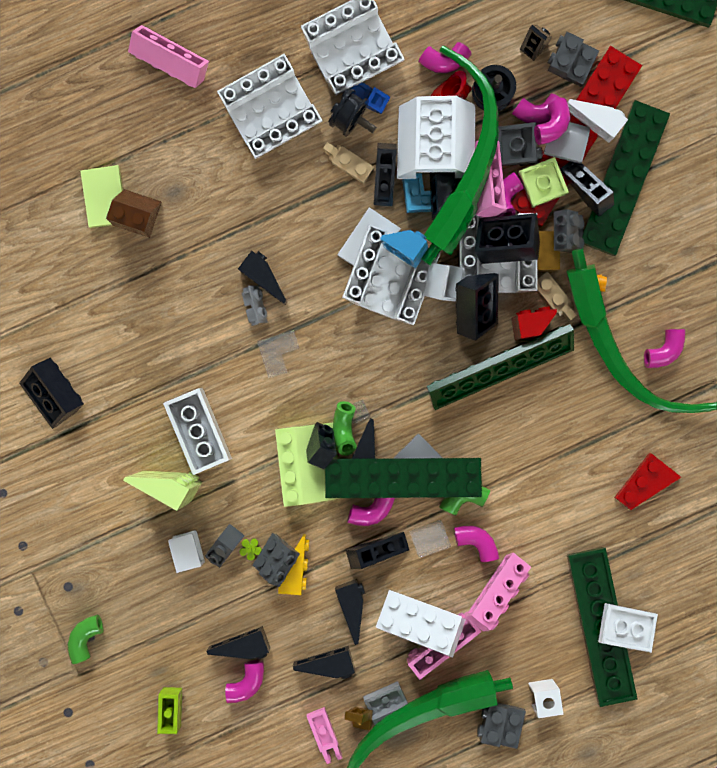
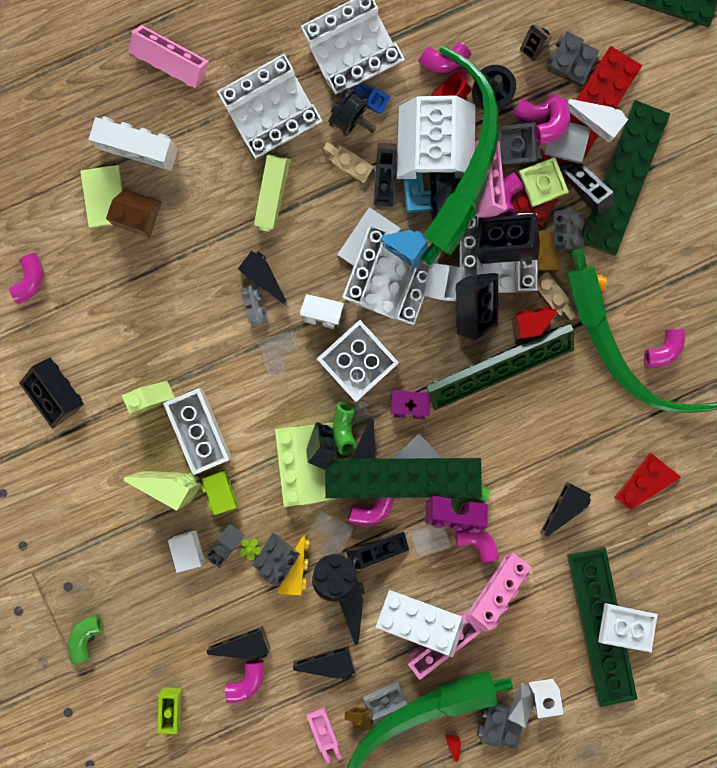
none -> dark pink cylinder [9,253,44,304]
none -> white brick [89,117,178,171]
none -> yellowish green slope [122,381,175,414]
none -> lime brick [201,470,239,515]
none -> yellowish green slope [254,154,291,231]
none -> white slope [300,294,344,329]
none -> clear plate [311,510,354,556]
none -> black wheel [312,554,357,602]
none -> white slope [317,320,399,402]
none -> magenta brick [390,390,431,420]
none -> magenta arch [425,496,488,533]
none -> red slope [445,734,461,762]
none -> light grey slope [507,682,535,728]
none -> black slope [540,482,591,537]

